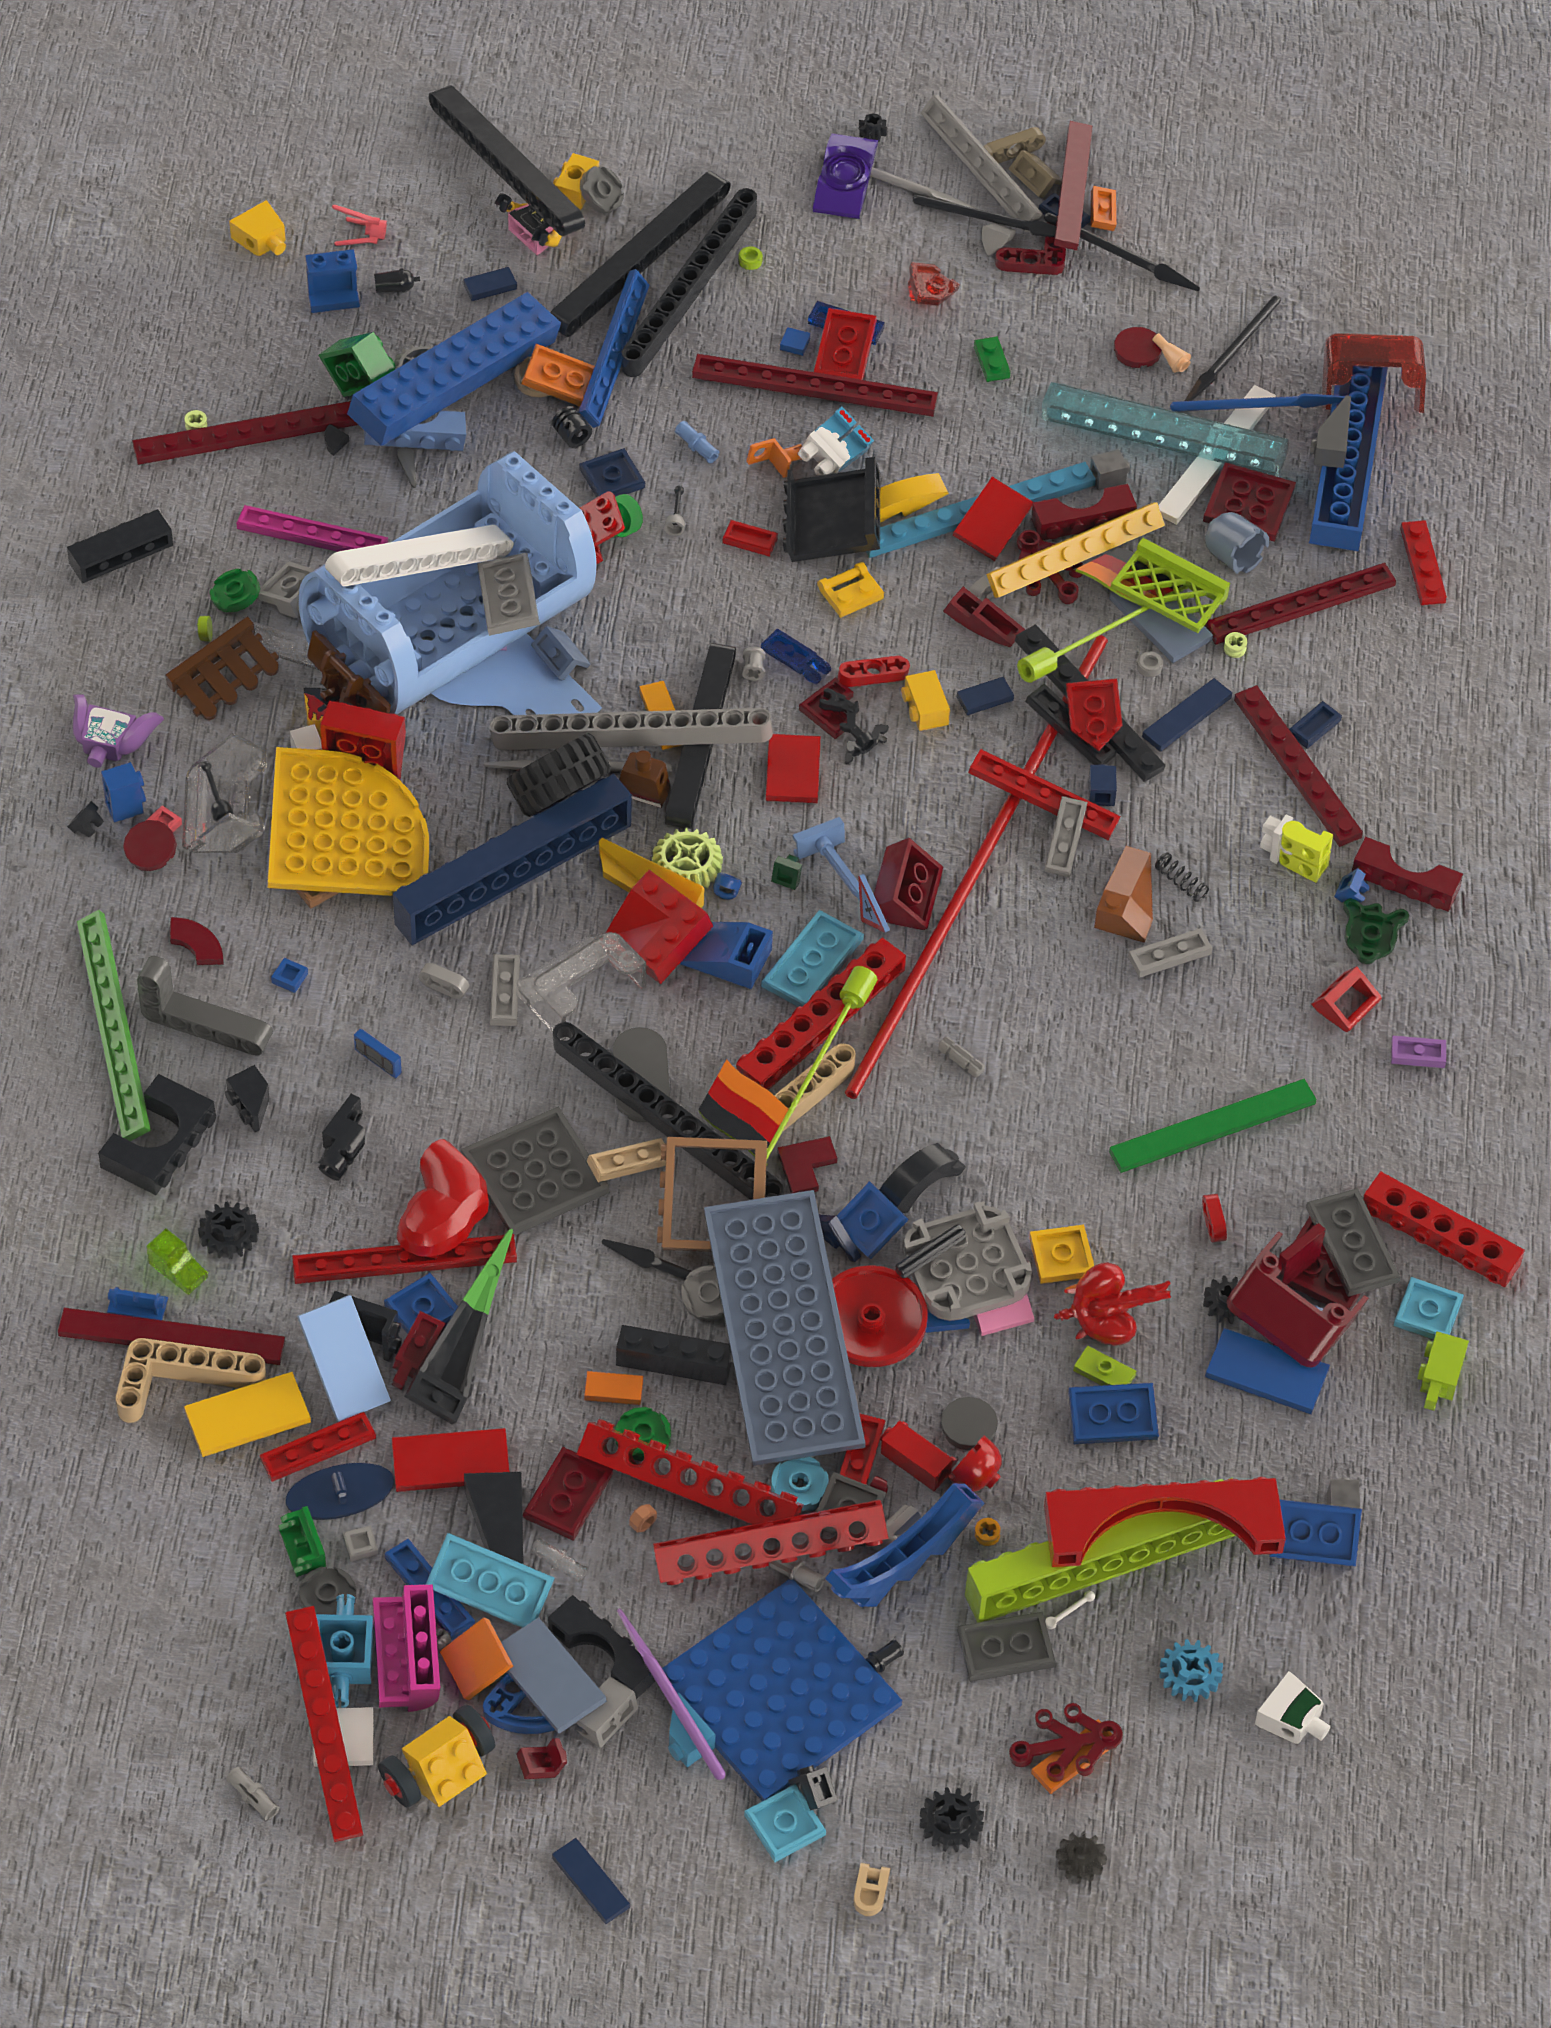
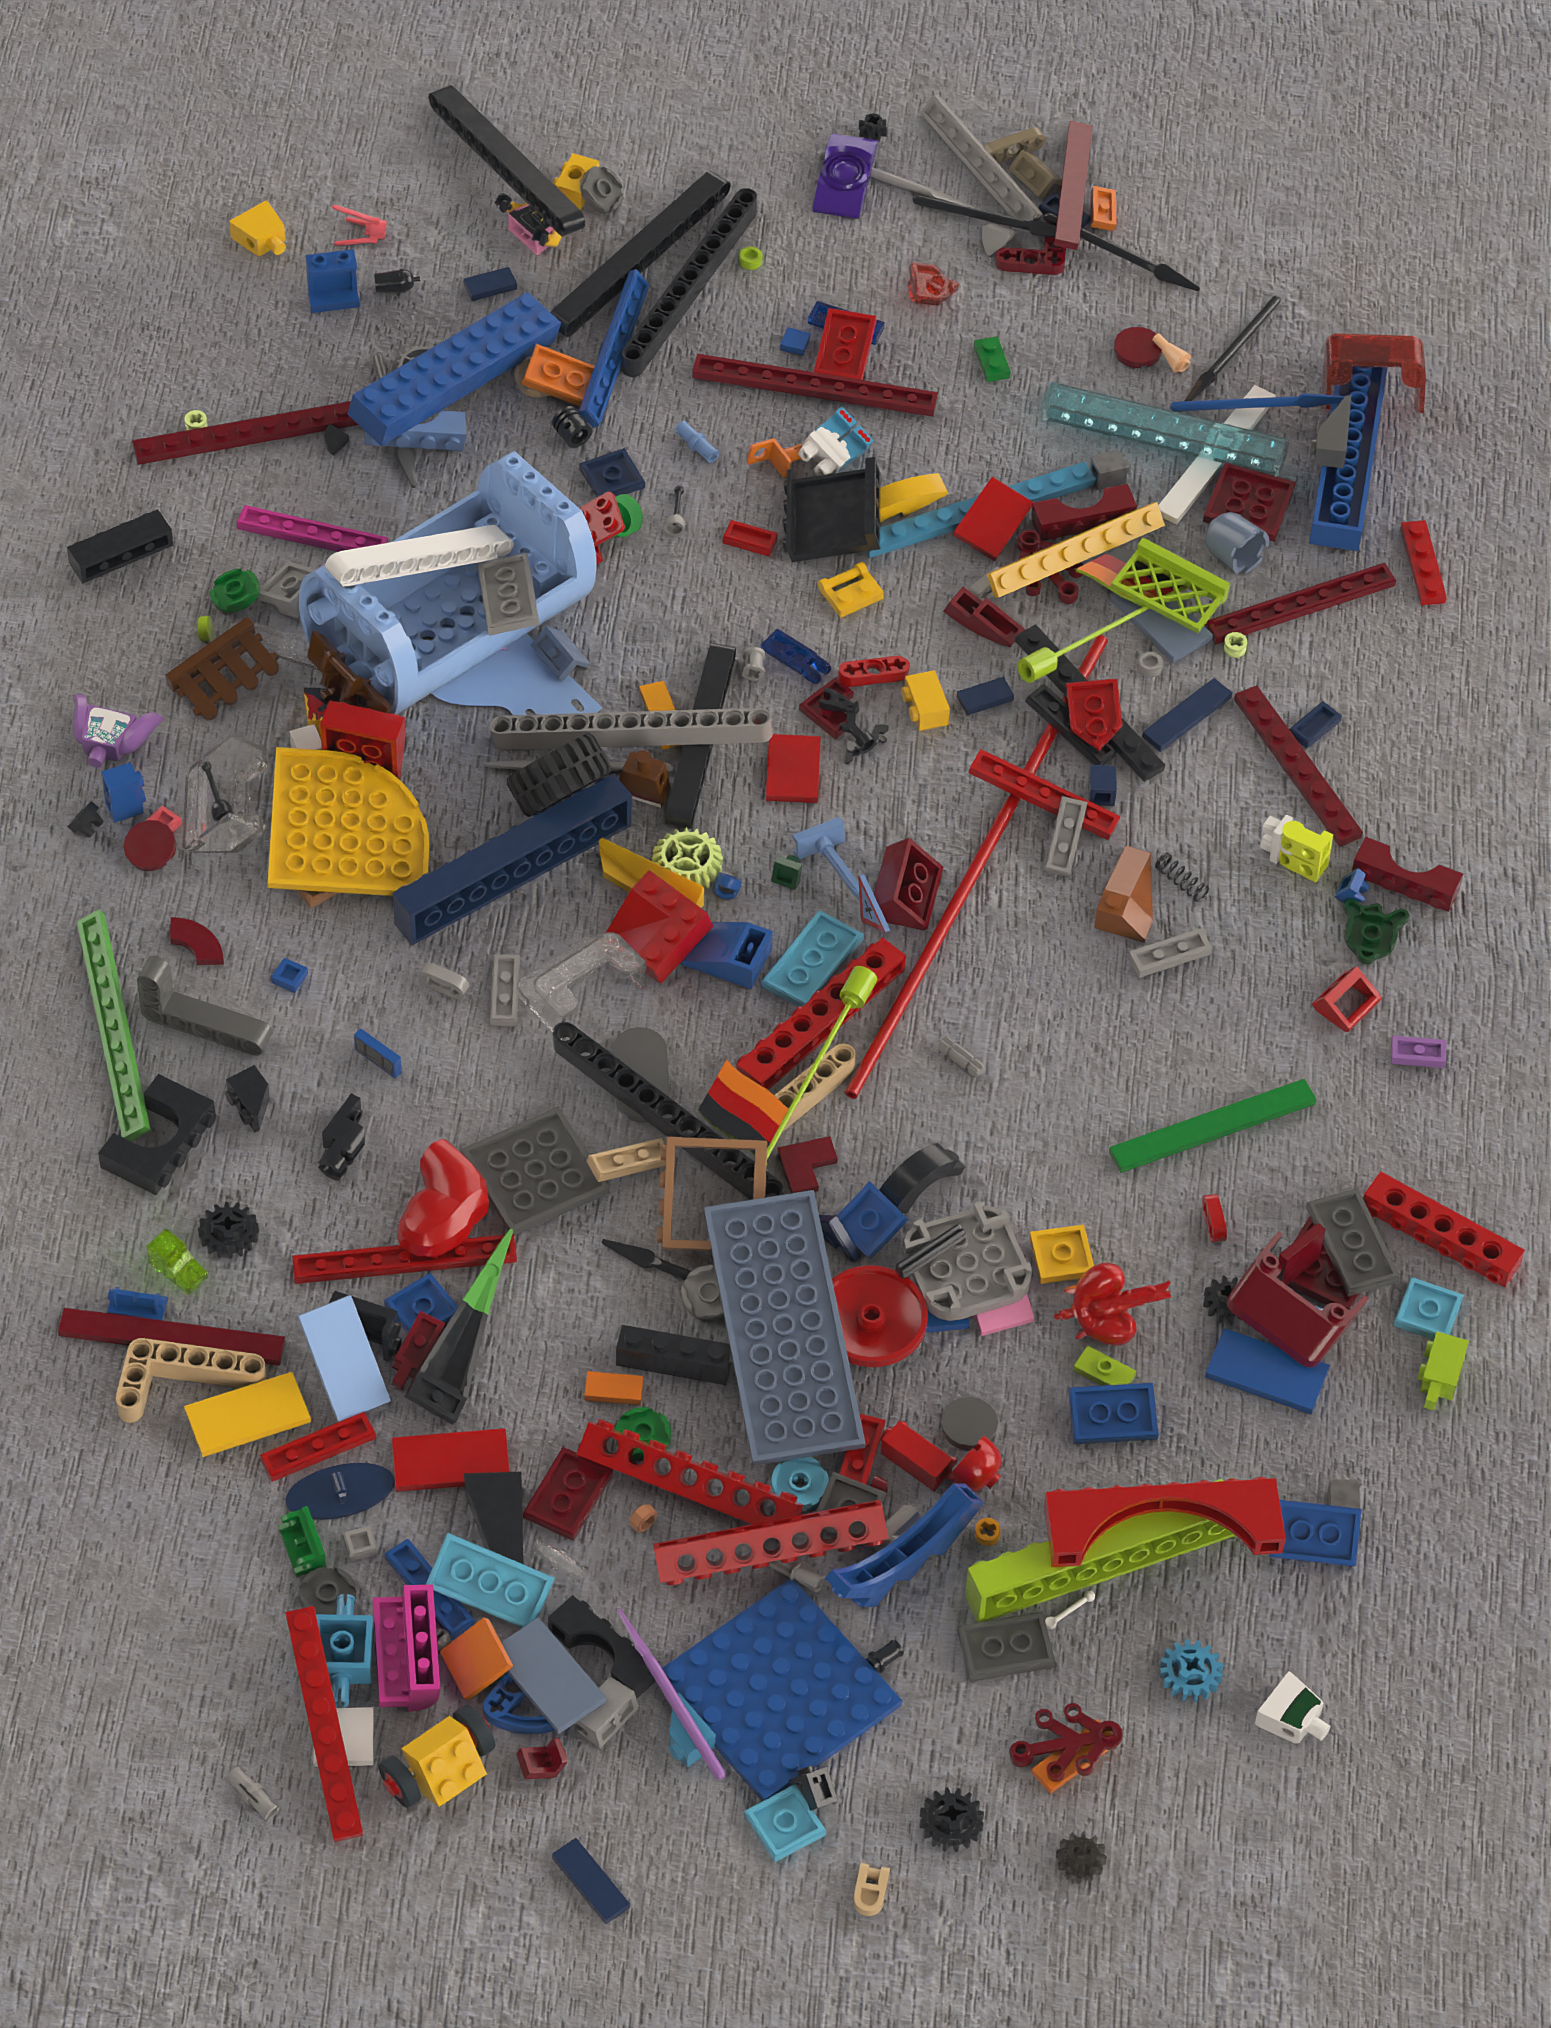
green brick [318,332,396,397] -> none

